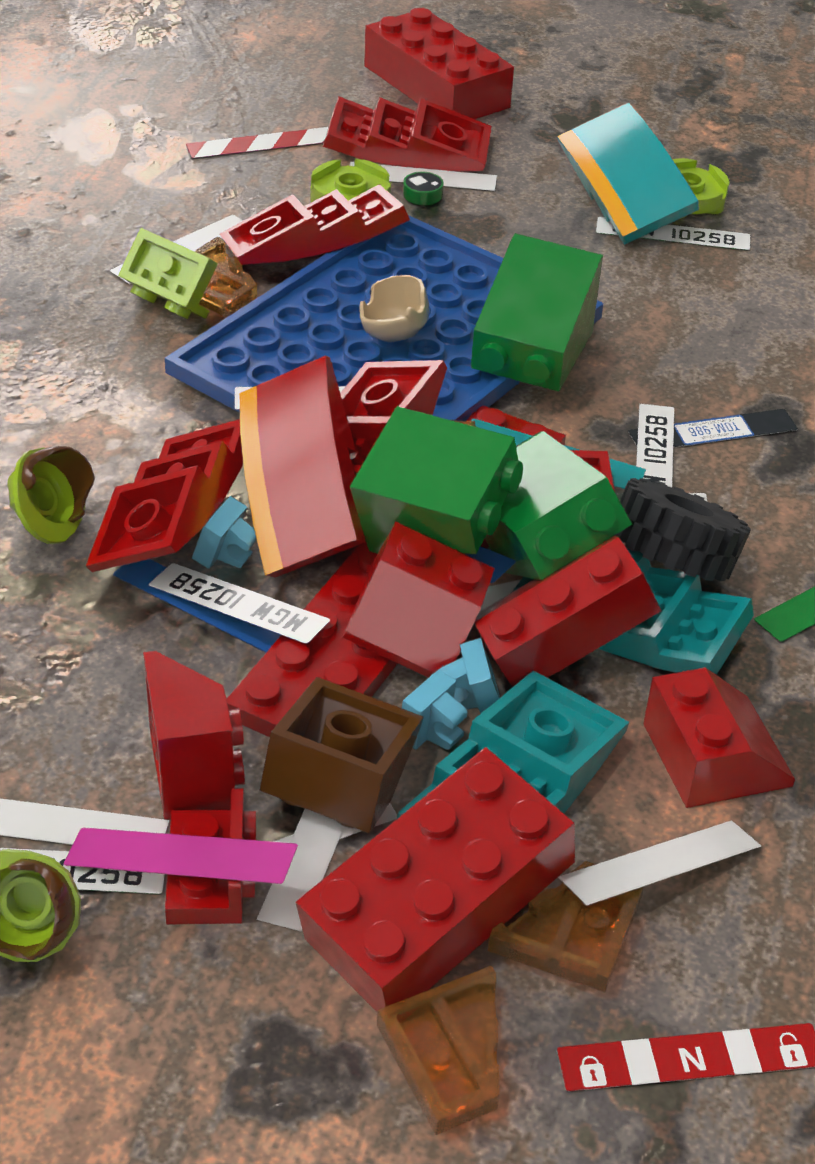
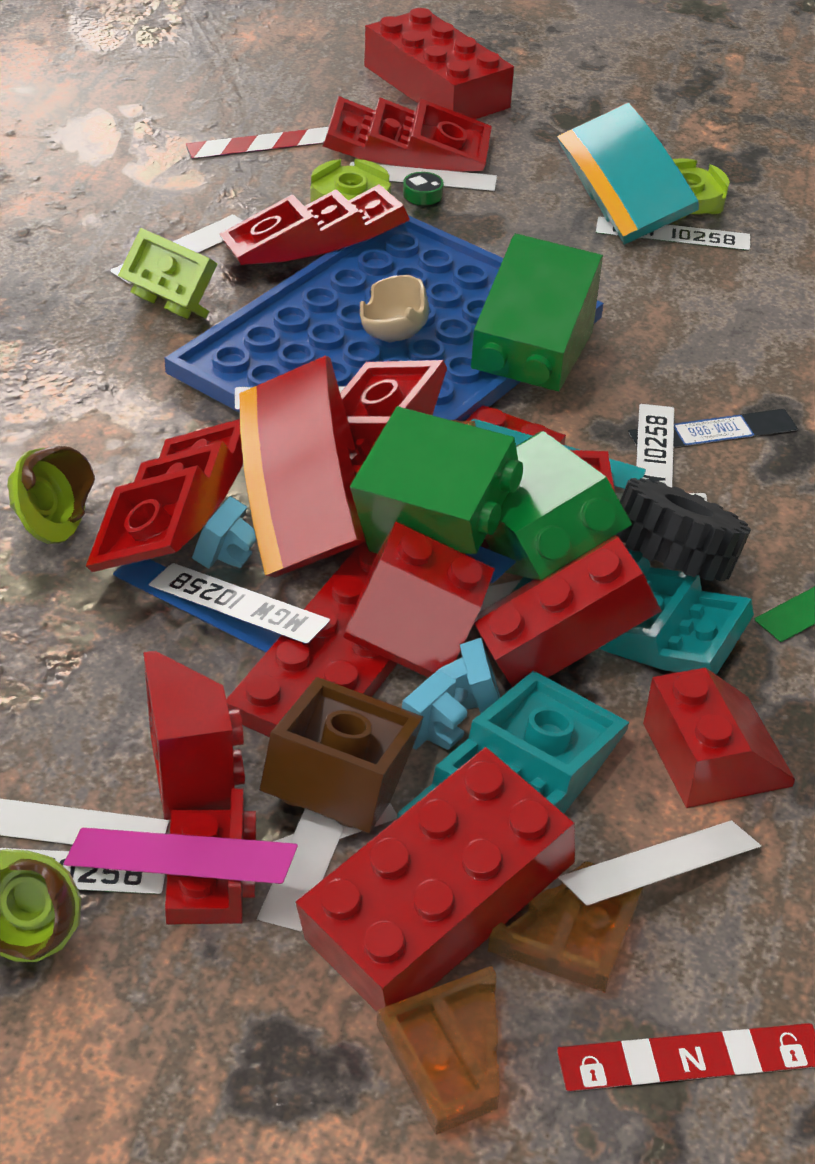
clear orange wing [195,236,257,318] -> none

